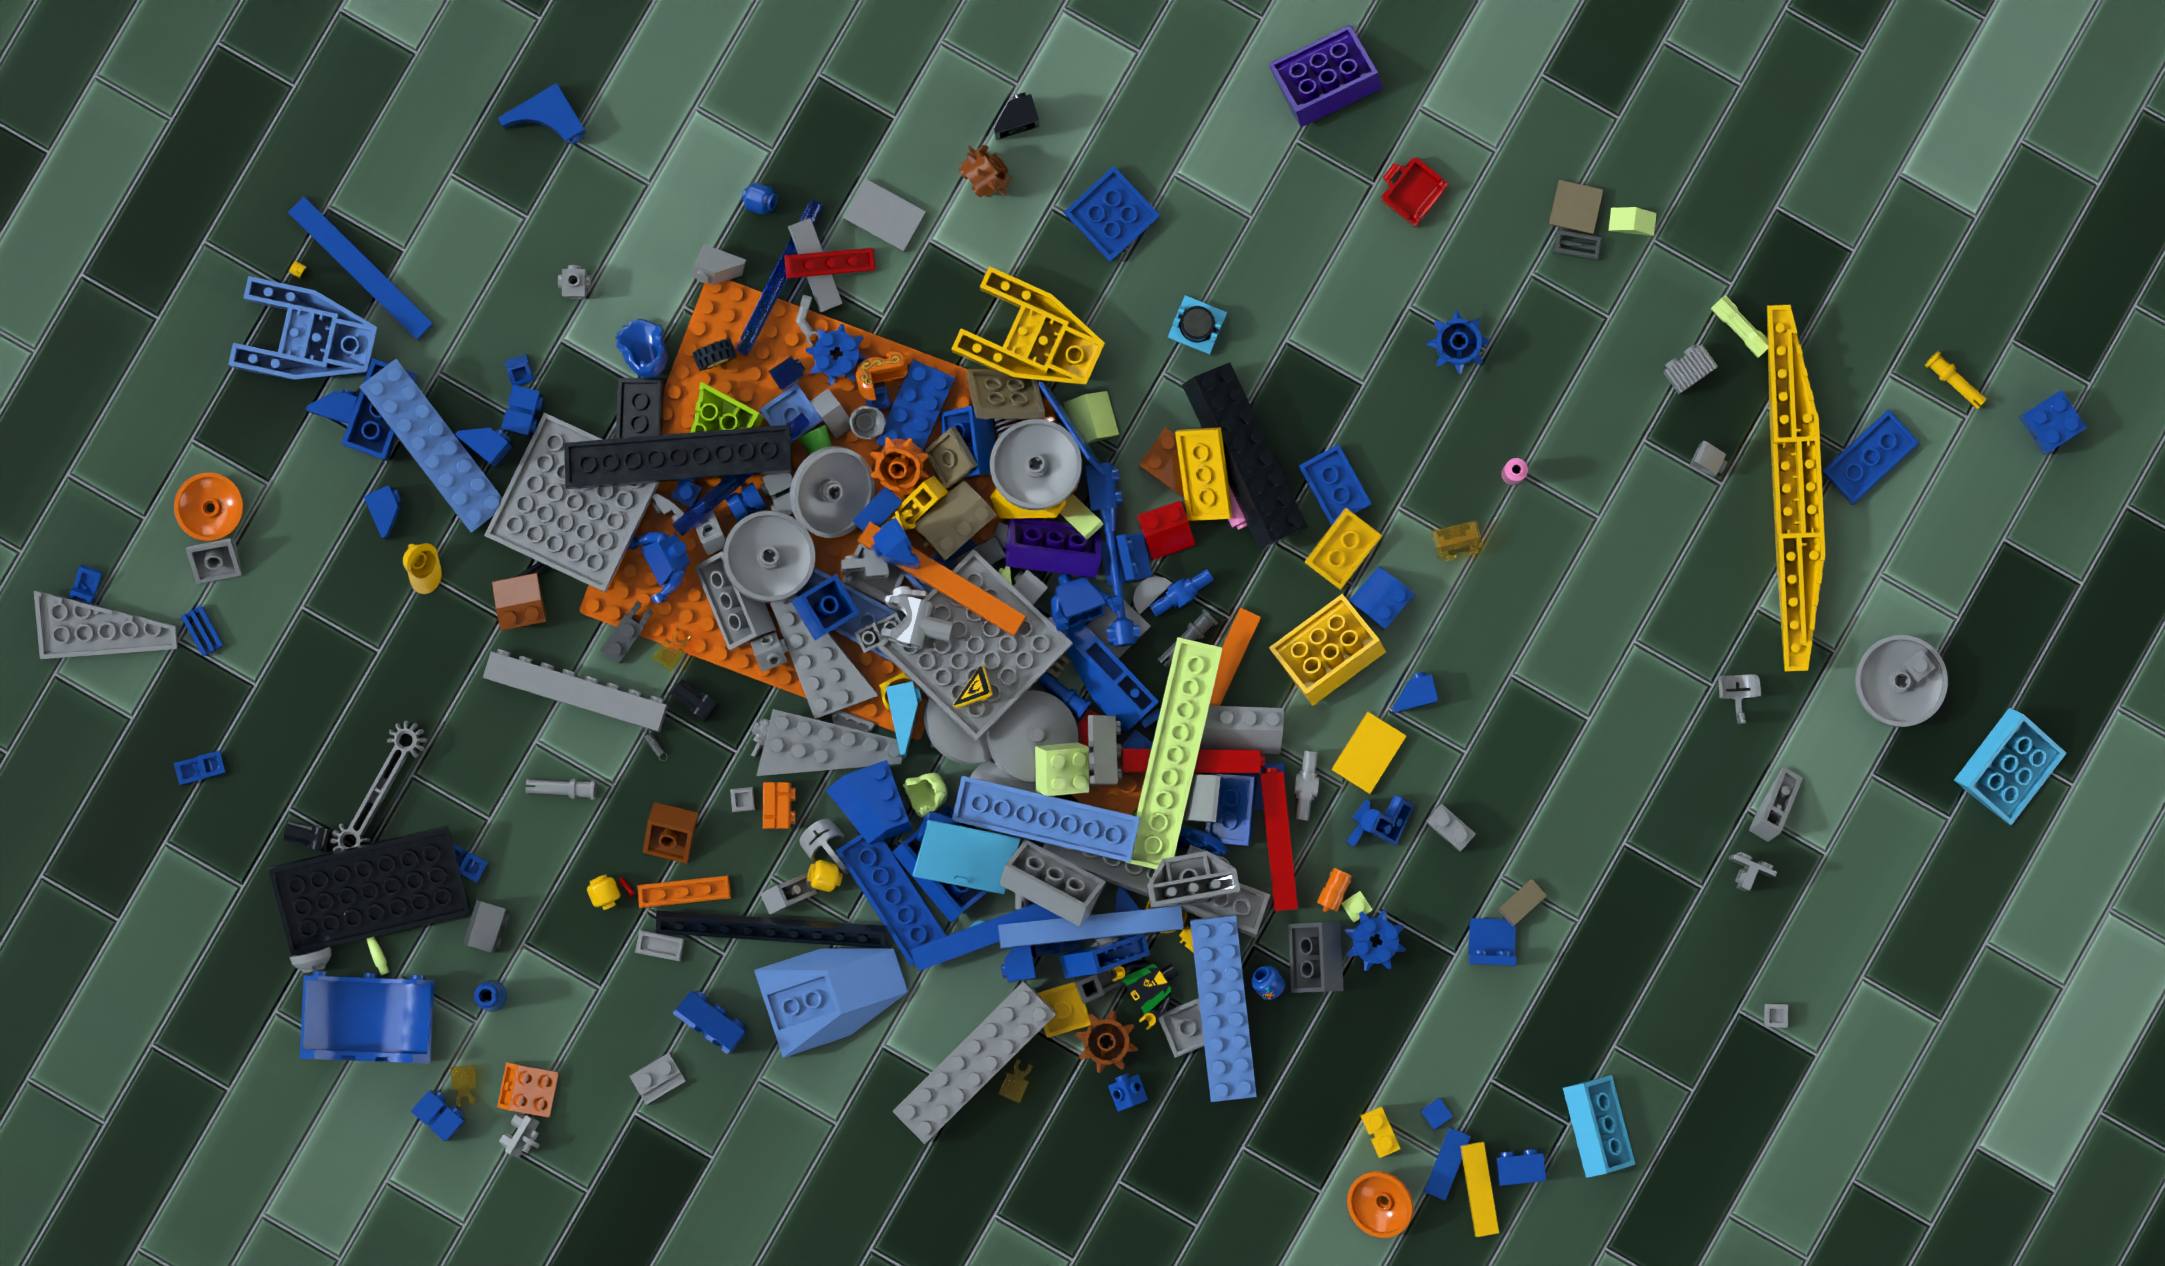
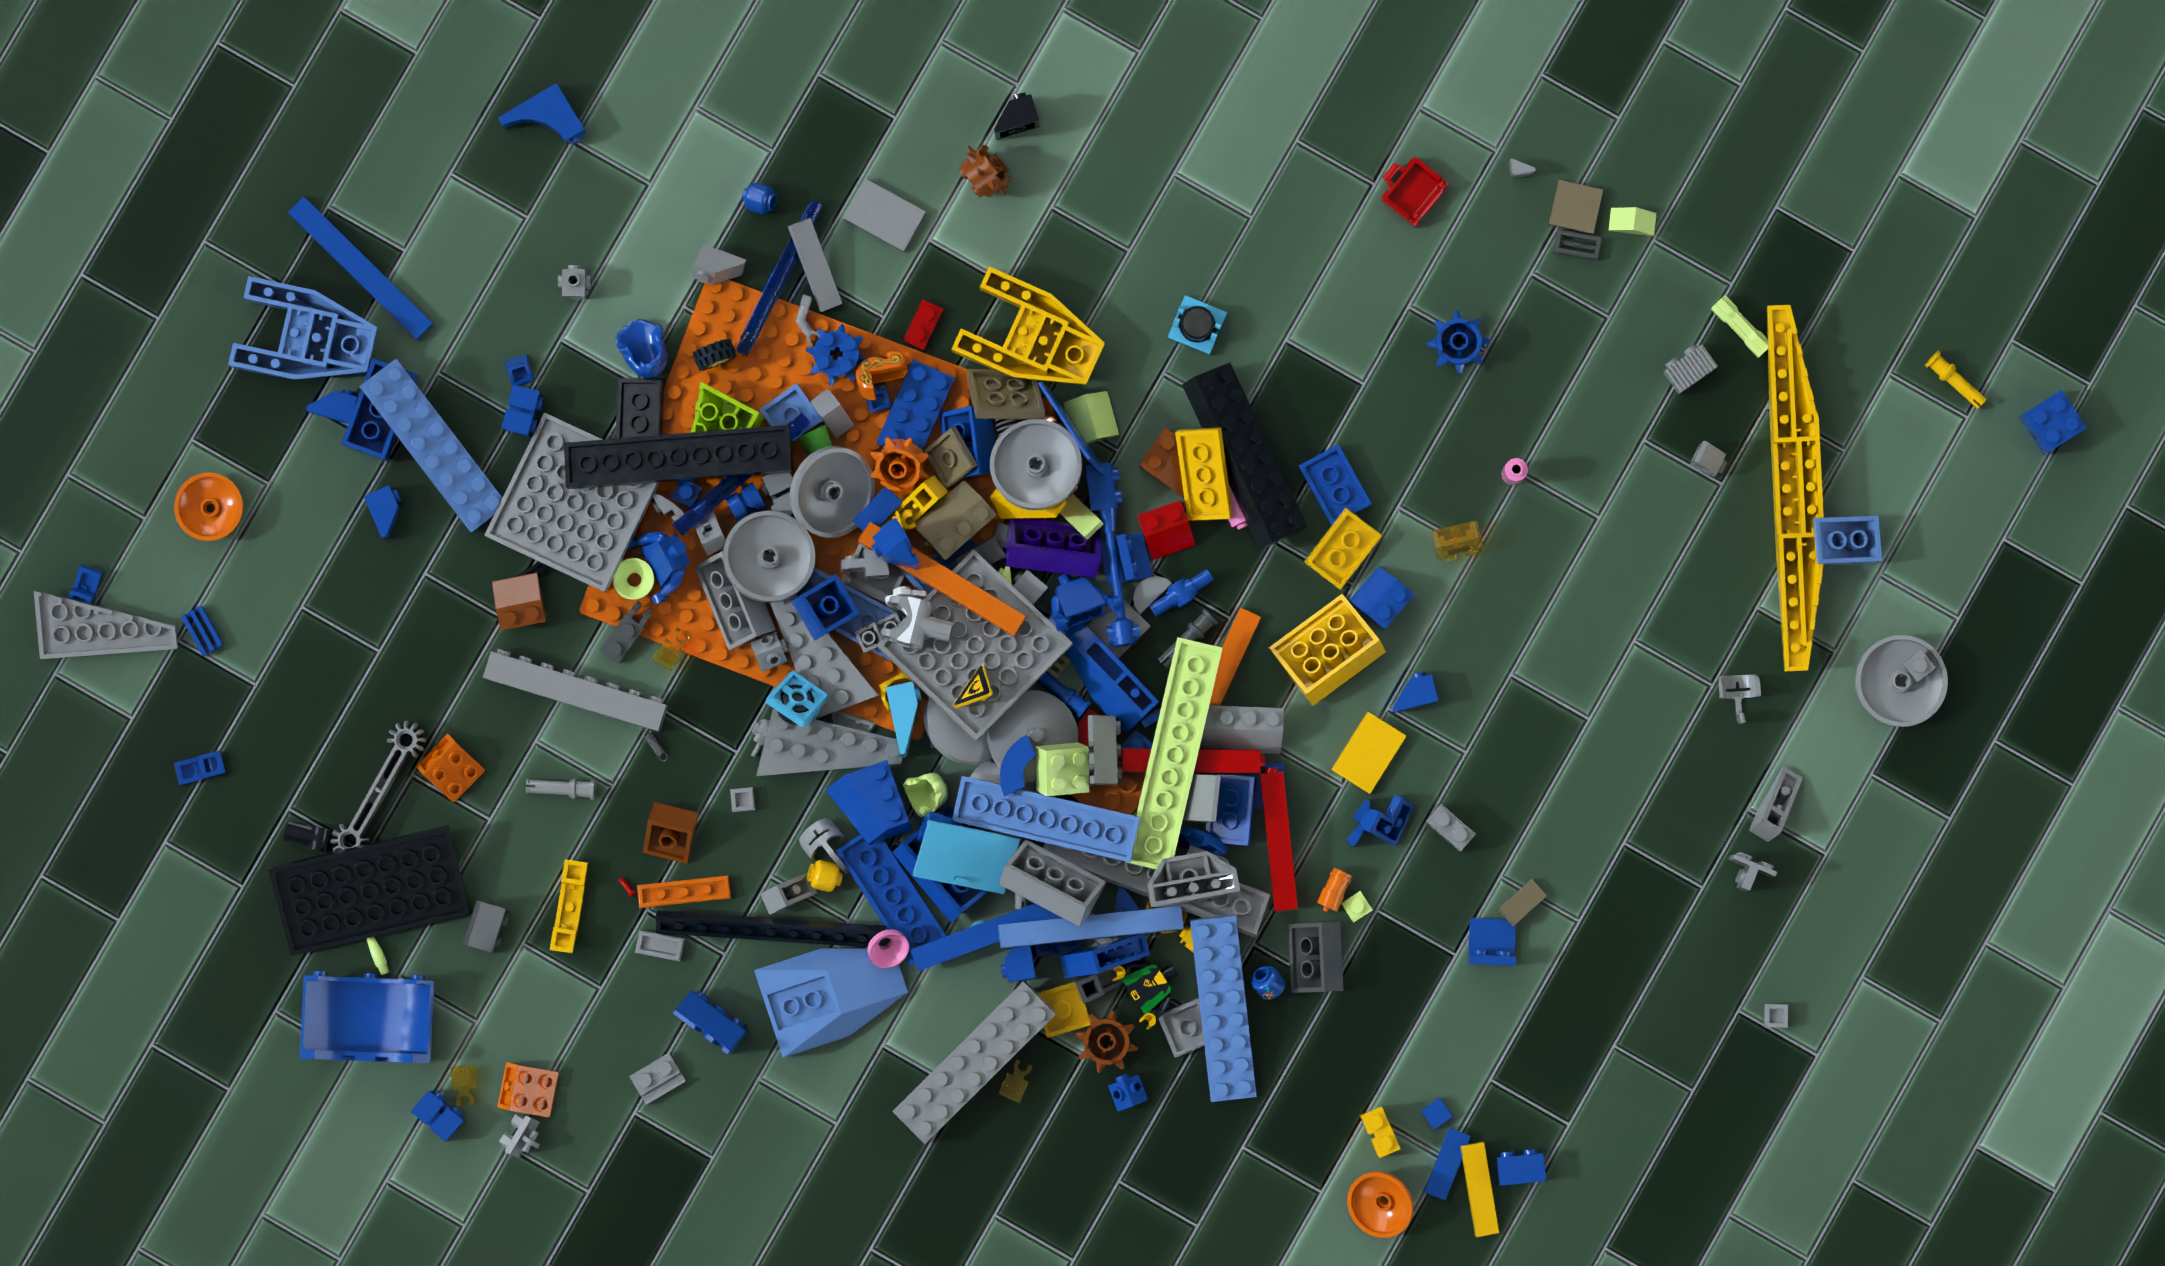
light grey slope [186,538,242,584] -> none
yellow hand [289,261,306,278] -> none
light grey piece [289,947,332,973] -> none
yellow piece [403,543,442,594] -> none
blue slope [453,843,488,882] -> none
blue slope [455,428,512,467] -> none
blue plant [474,980,507,1012] -> none
yellow head [587,874,620,910] -> none
black piece [671,679,719,722] -> none
orange brick [763,782,796,829] -> none
clear blue brick [769,356,806,392] -> none
red tile [784,248,875,278] -> none
light grey hair [849,405,886,440] -> none
blue plate [1064,166,1160,263] -> none
dark purple slope [1269,25,1382,127] -> none
light grey pin [1294,751,1319,821] -> none
blue brick [1345,910,1406,971] -> none
medium azure slope [1563,1075,1635,1178] -> none
blue tile [1821,409,1920,505] -> none
medium azure slope [1954,708,2066,825] -> none
none -> orange bracket [416,733,485,802]
none -> yellow slope [550,859,588,954]
none -> yellowish green piece [613,558,654,600]
none -> medium azure piece [765,670,830,728]
none -> bright pink piece [867,929,909,968]
none -> red plate [903,299,943,351]
none -> blue tile [1000,735,1036,796]
none -> light grey slope [1509,159,1536,179]
none -> medium blue slope [1813,516,1882,566]

